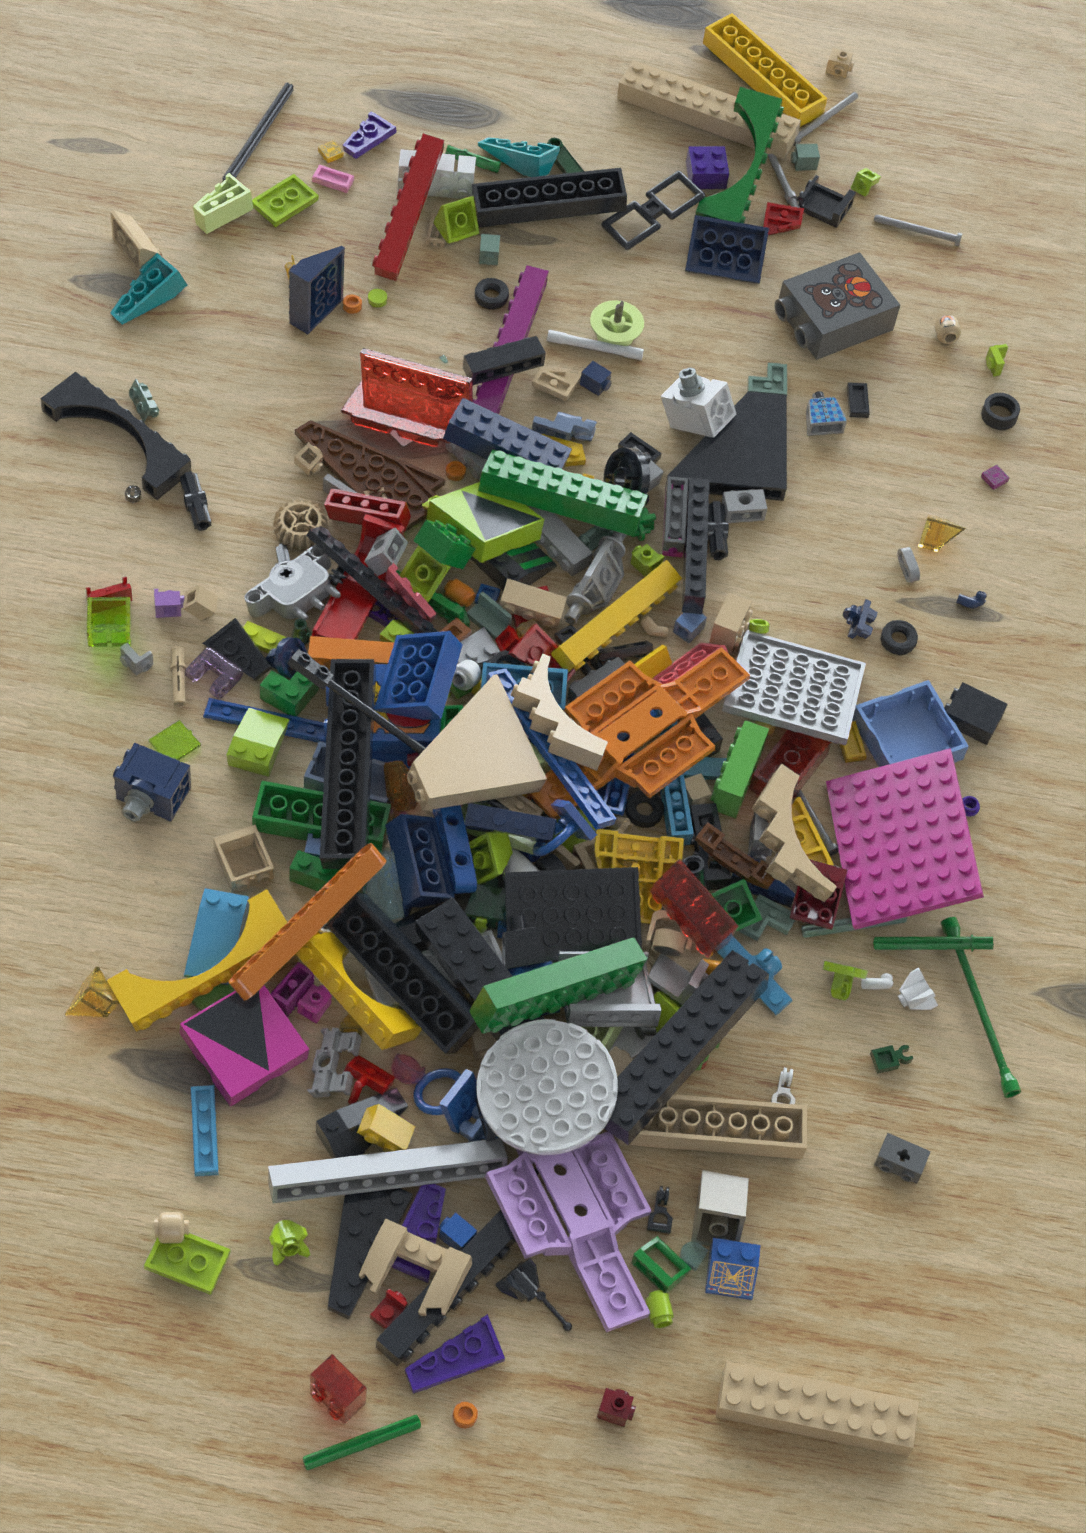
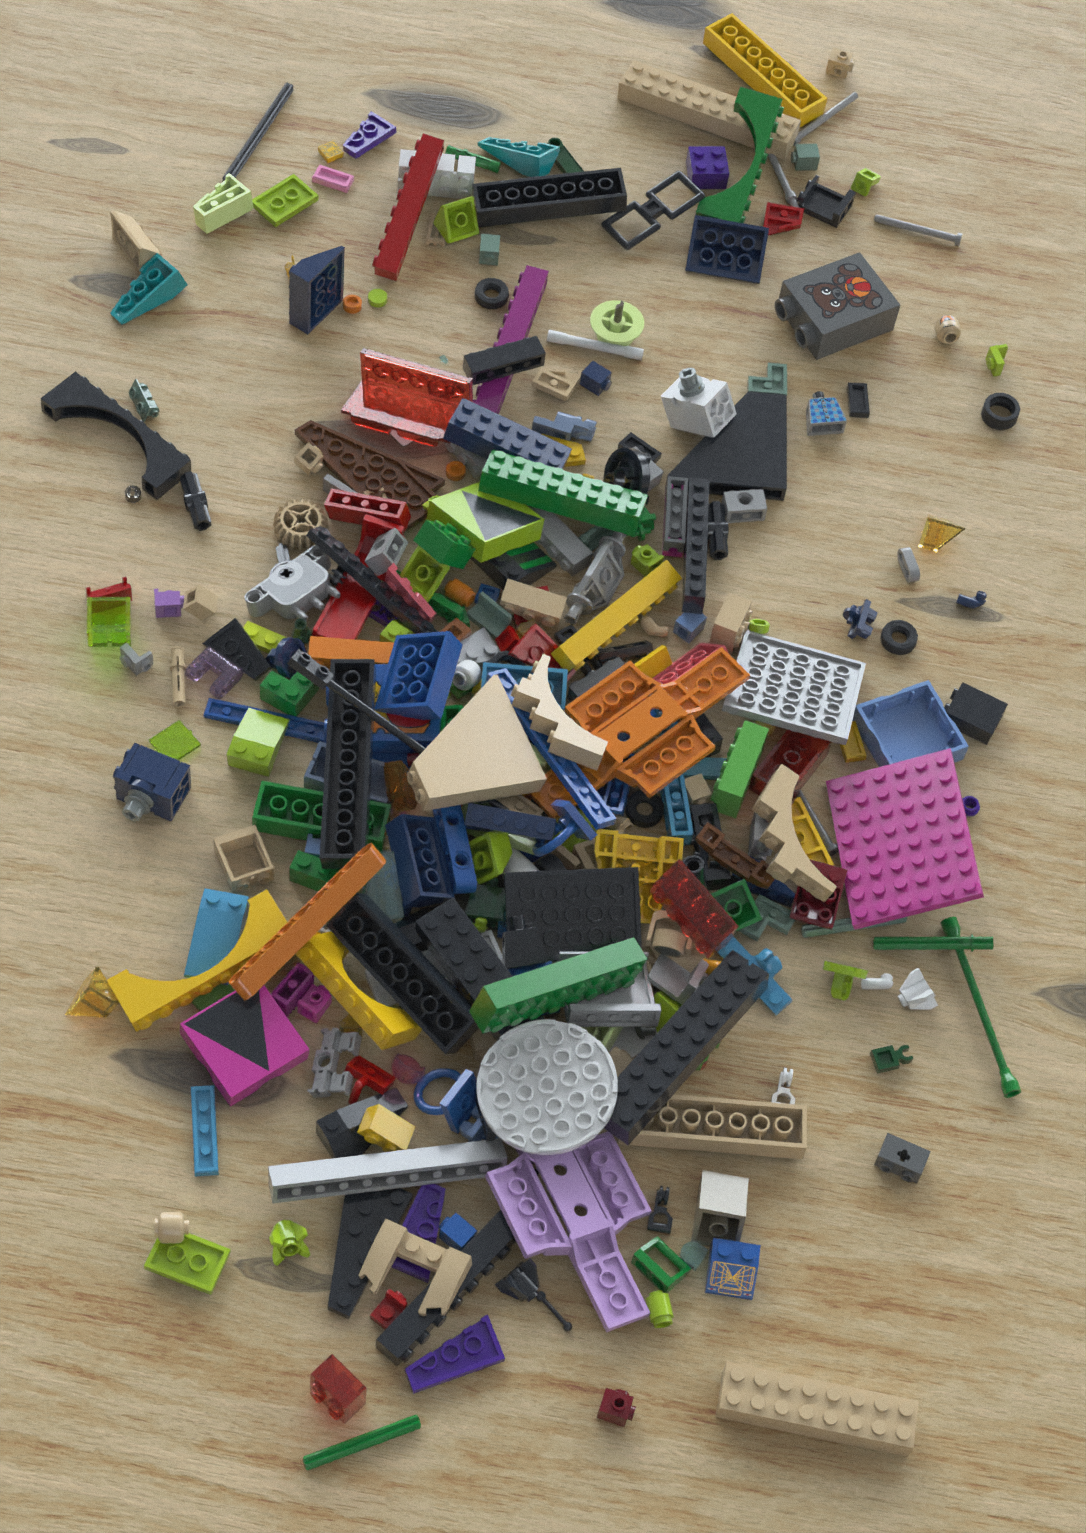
orange tile [453,1402,478,1429] -> none
magenta tile [981,465,1010,490] -> none

